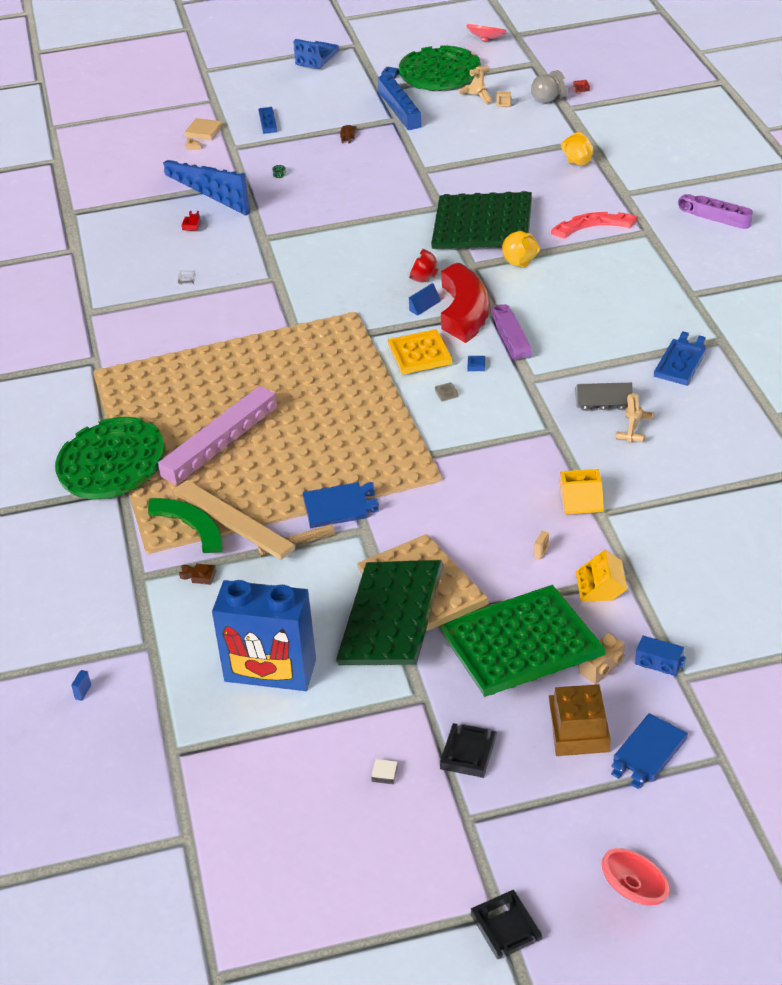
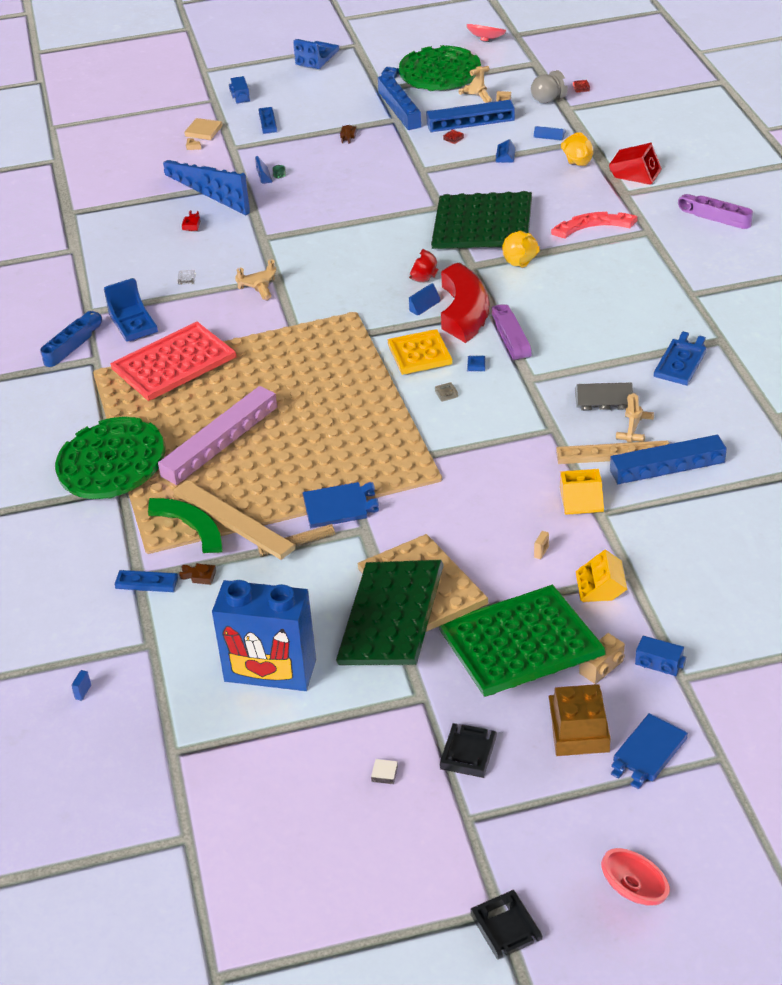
none -> blue piece [40,311,102,367]
none -> blue bracket [104,278,158,342]
none -> coral plate [110,321,236,401]
none -> blue tile [114,570,178,593]
none -> blue brick [229,76,250,104]
none -> tan axle [235,259,276,301]
none -> blue slope [255,156,273,184]
none -> blue brick [426,99,515,133]
none -> clear red tile [443,129,464,144]
none -> blue slope [496,139,516,163]
none -> blue slope [534,126,566,140]
none -> tan tile [556,440,669,464]
none -> red slope [609,142,662,185]
none -> blue brick [610,434,727,485]

